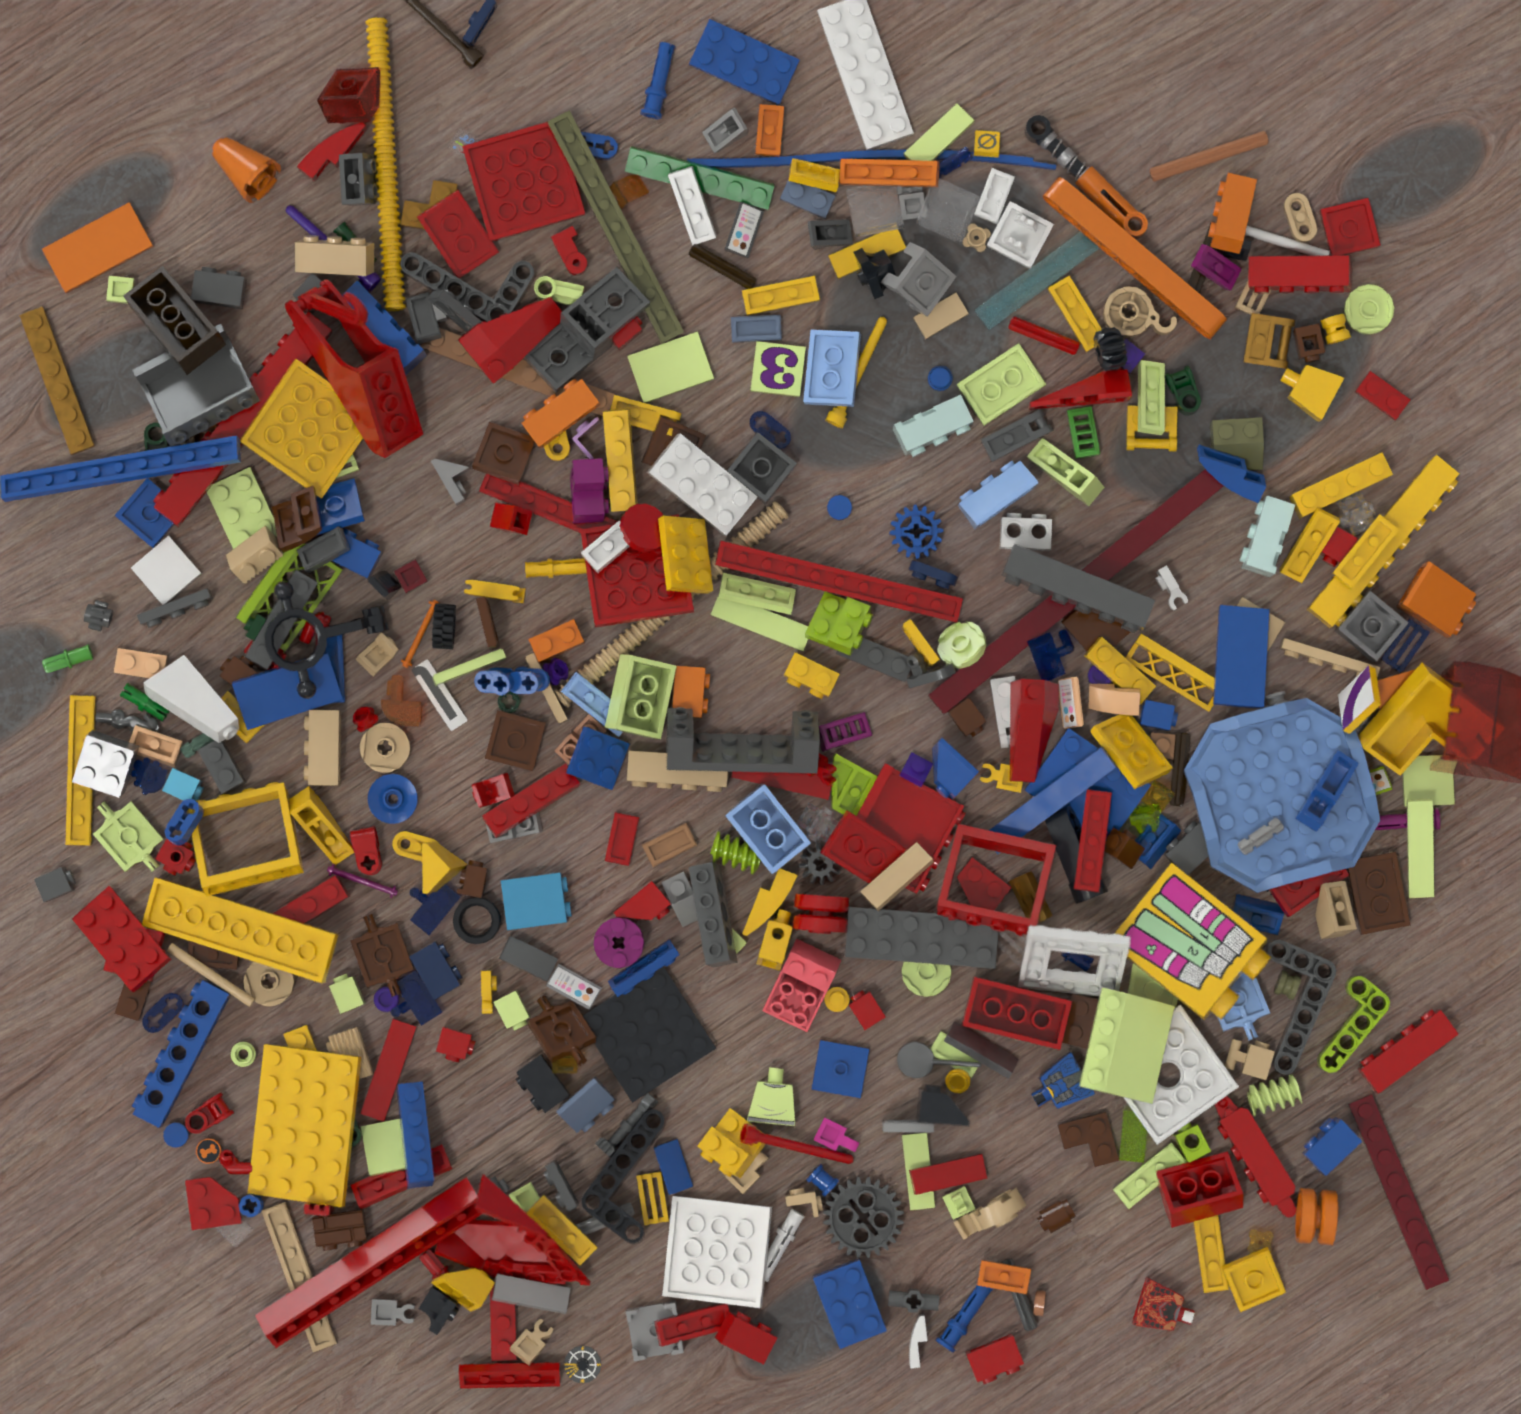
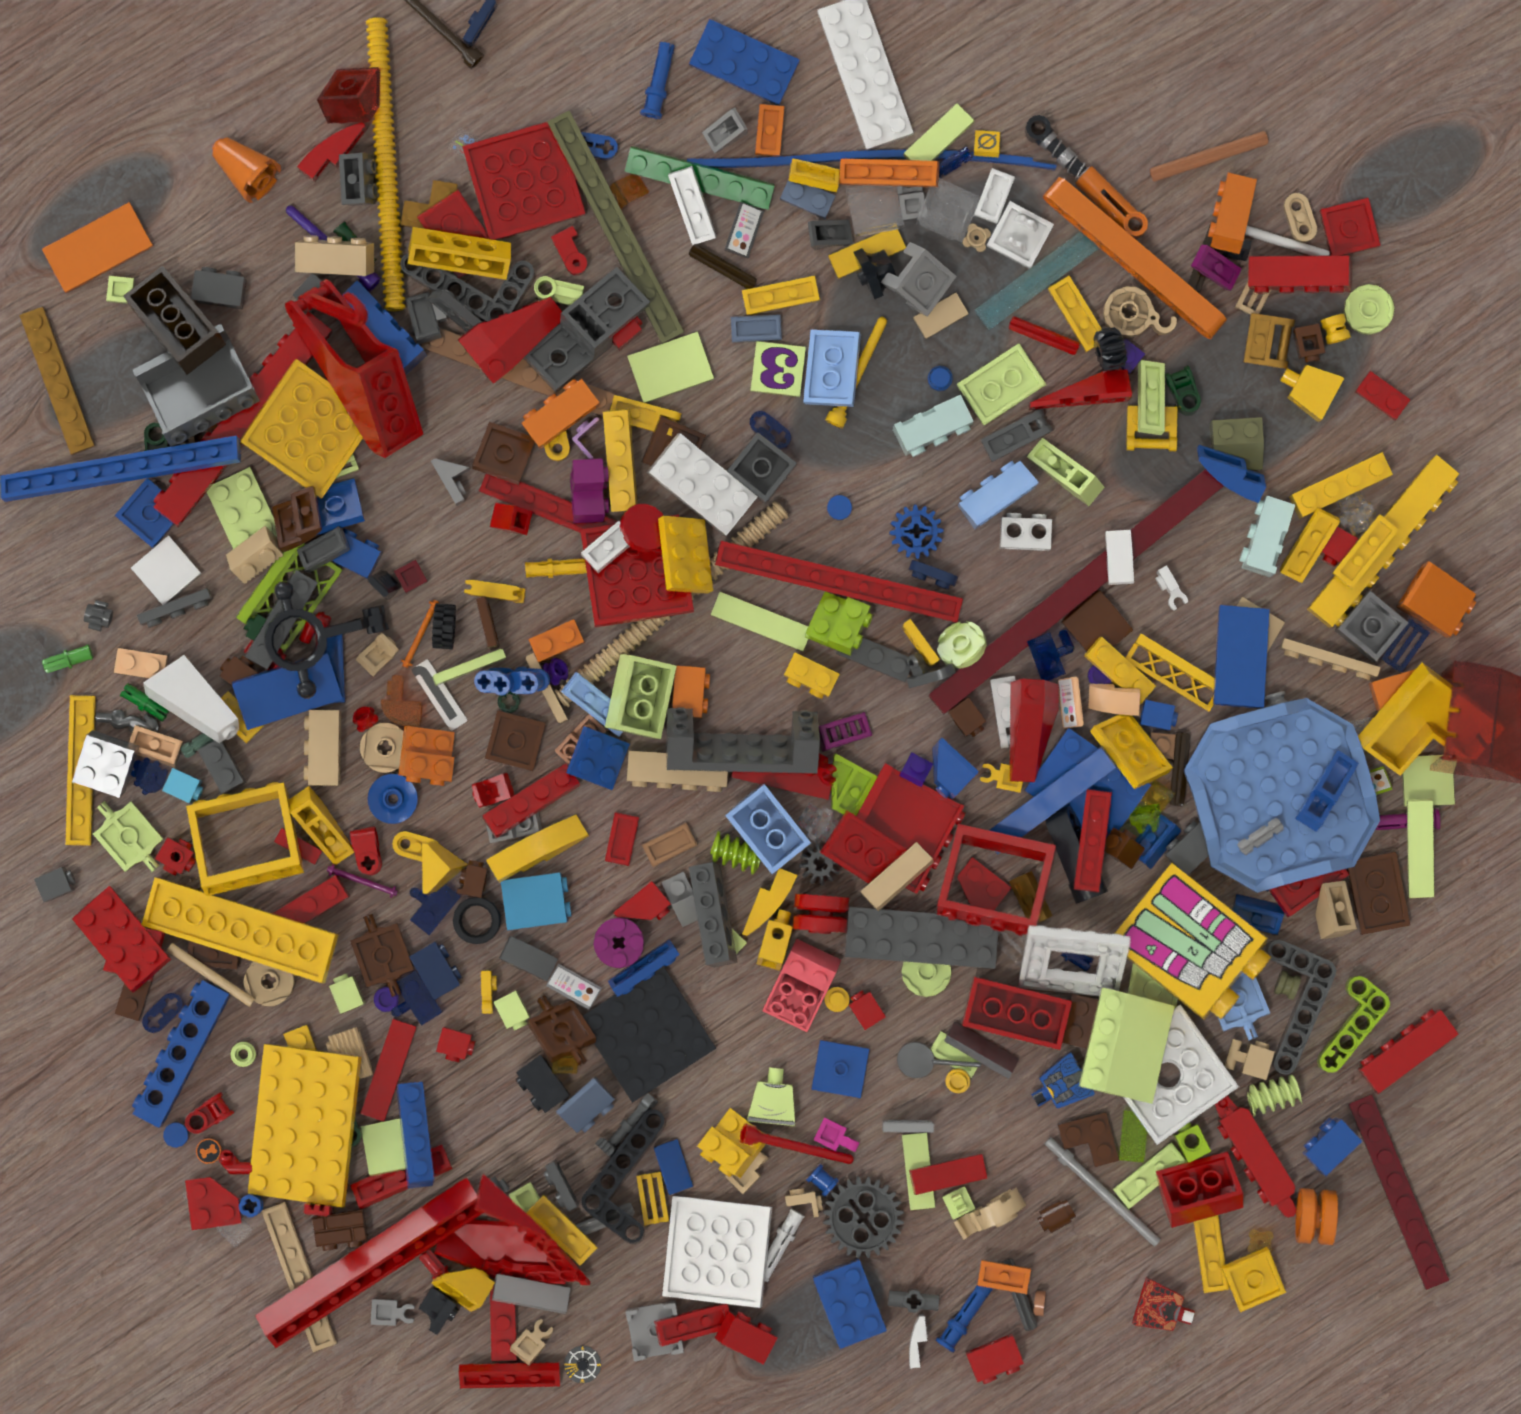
blue beam [165,799,203,846] -> none
yellowish green plate [718,573,796,615] -> none
black slope [916,1084,970,1126] -> none
dark grey brick [1001,544,1155,633] -> none
bright green slope [1067,406,1100,459] -> none
tile [1338,665,1381,734] -> none
none -> red piece [274,828,323,865]
none -> orange plate [398,726,455,786]
none -> yellow brick [408,227,511,280]
none -> yellow slope [486,815,589,883]
none -> light grey bar [1044,1137,1161,1247]
none -> white slope [1105,530,1134,585]

